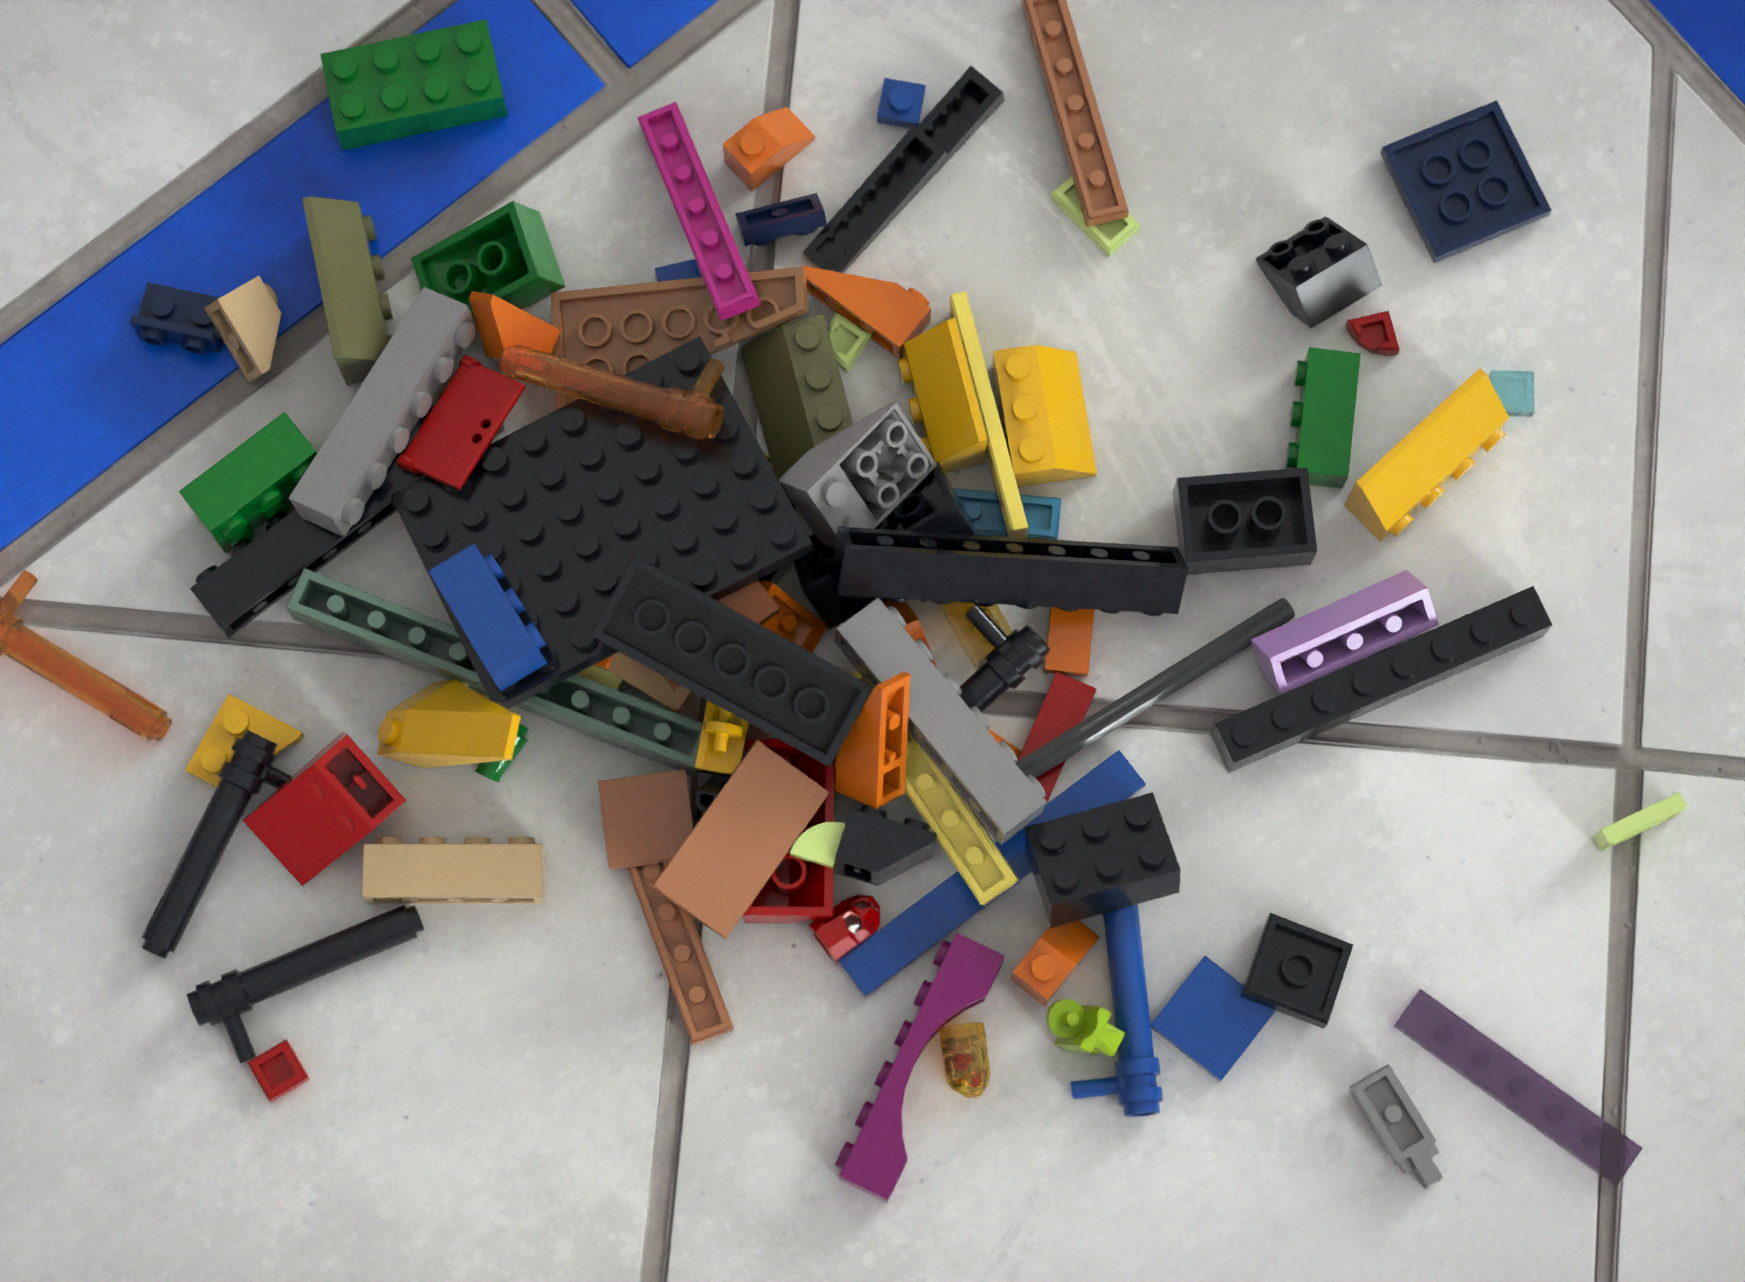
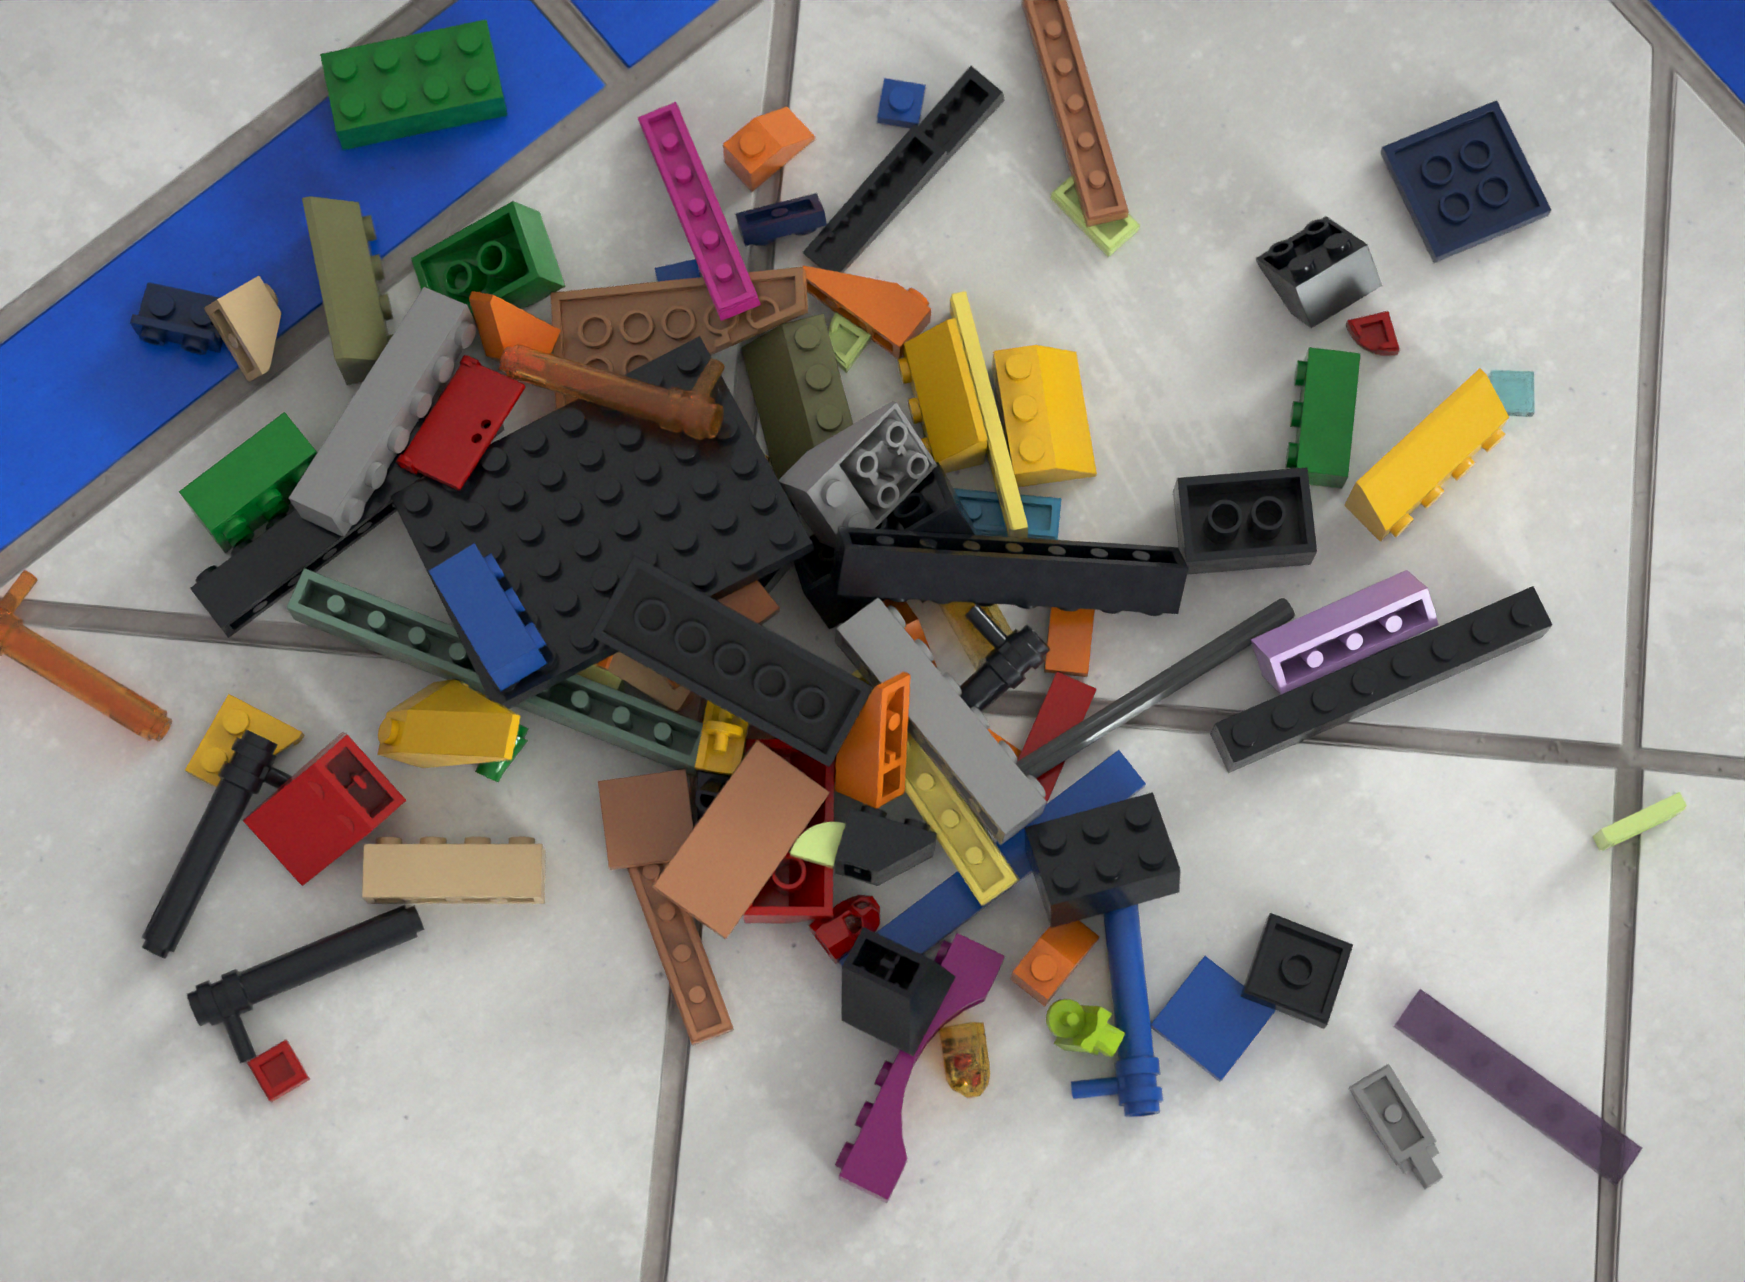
orange slope [761,580,827,653] -> none
none -> black slope [841,927,956,1057]

